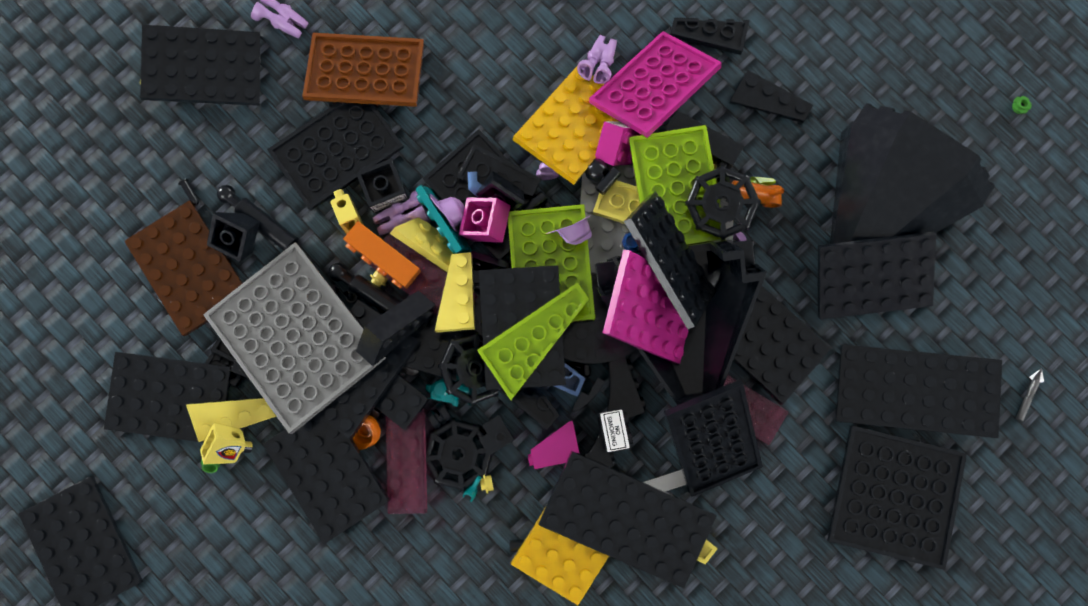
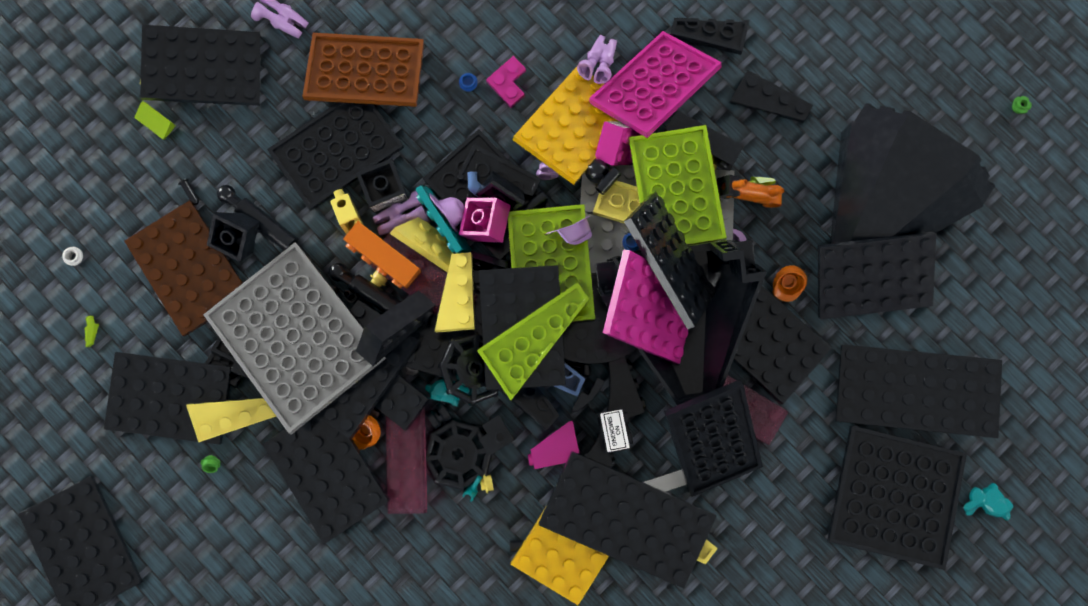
light yellow torso [200,423,253,464] -> none
black plate [685,165,761,240] -> none
flat silver piece [1015,368,1044,421] -> none
none -> white plate [62,247,83,266]
none -> lime bar [84,316,99,347]
none -> lime slope [134,101,175,140]
none -> blue plate [459,73,478,92]
none -> dark pink plate [486,55,526,108]
none -> orange hat [773,265,808,302]
none -> teal animal [963,483,1014,521]

